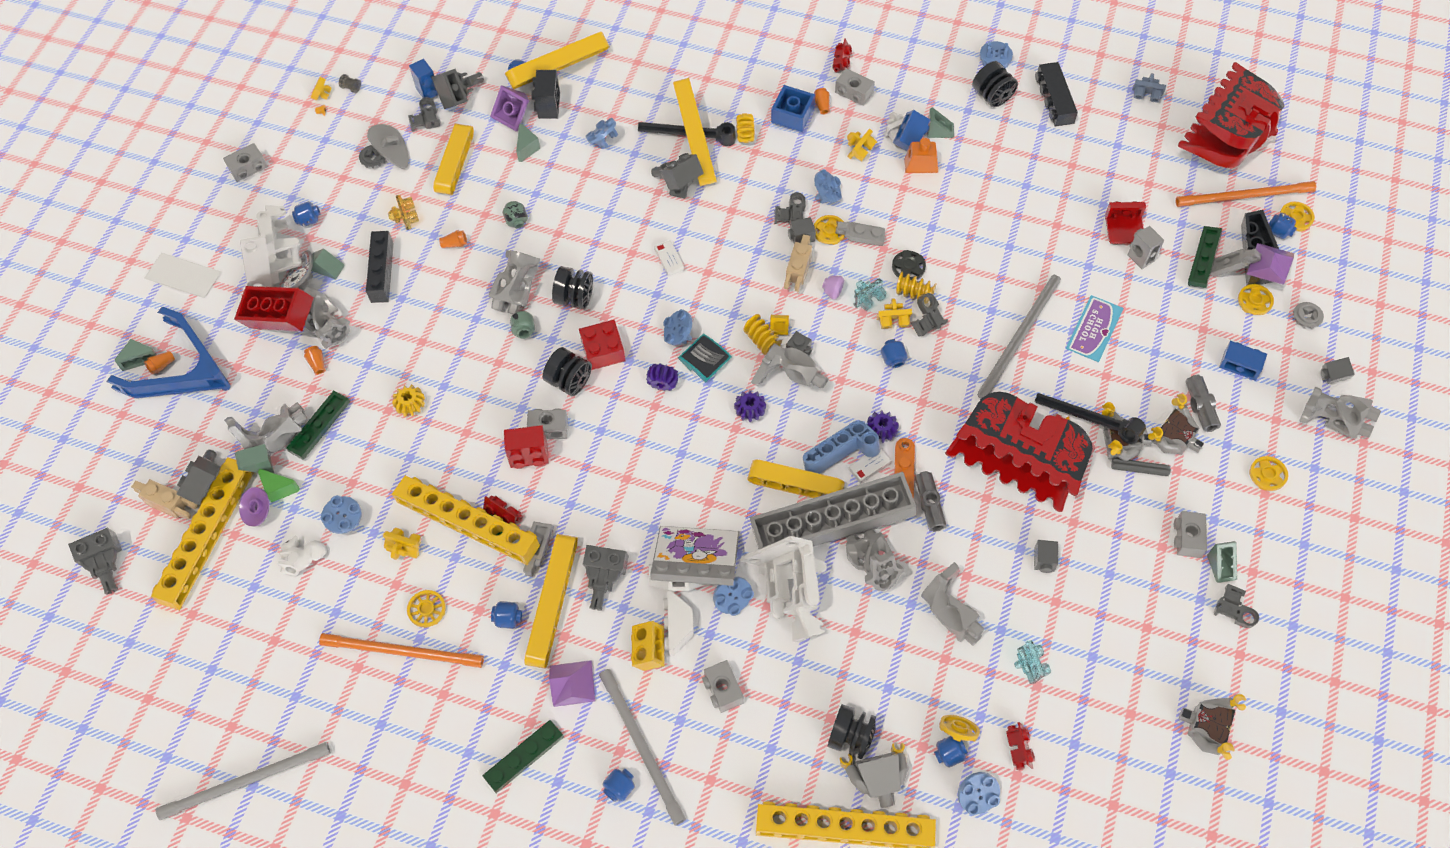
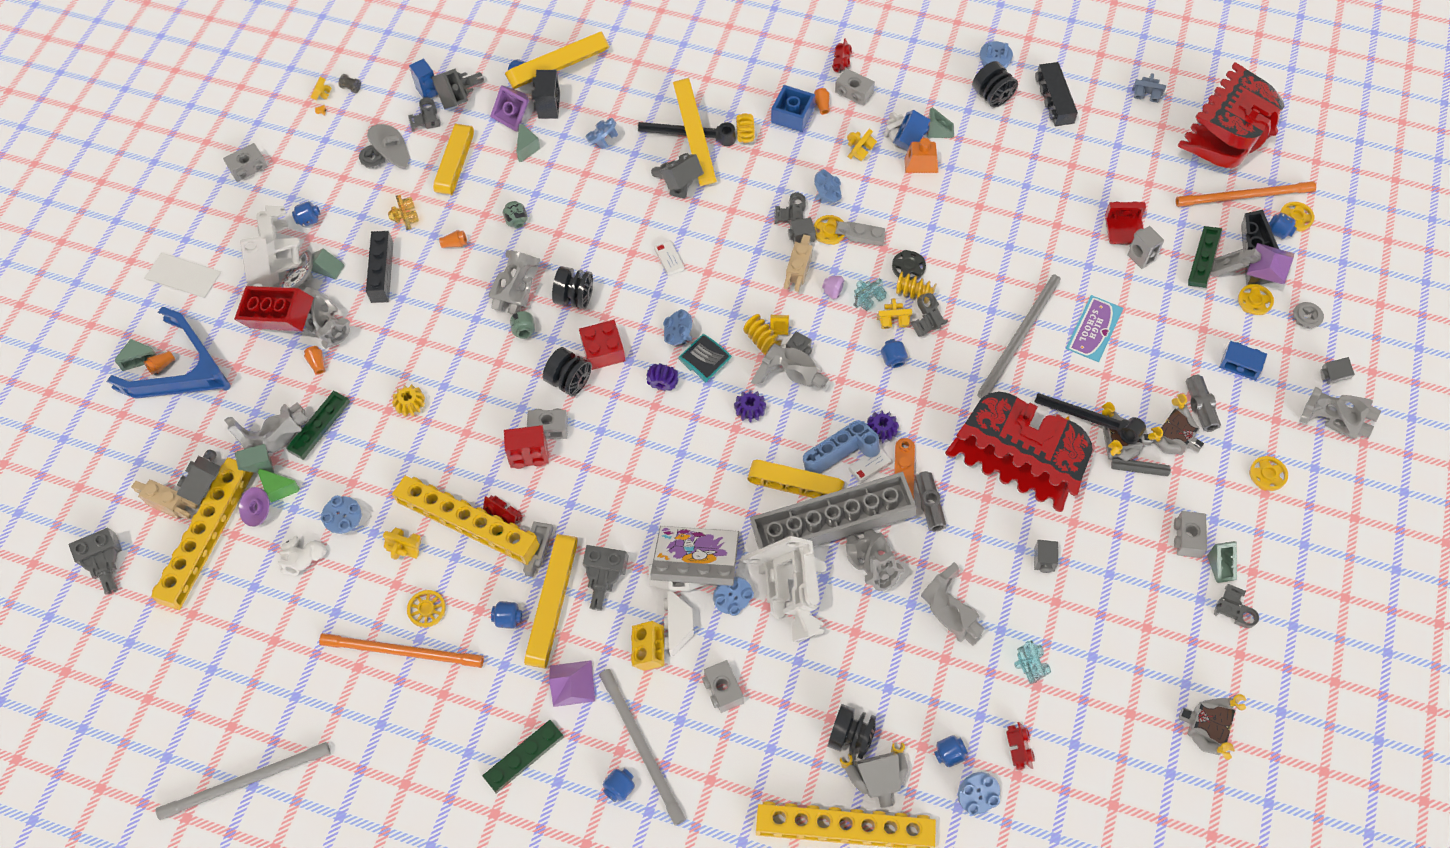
yellow wheel [939,715,980,742] -> none

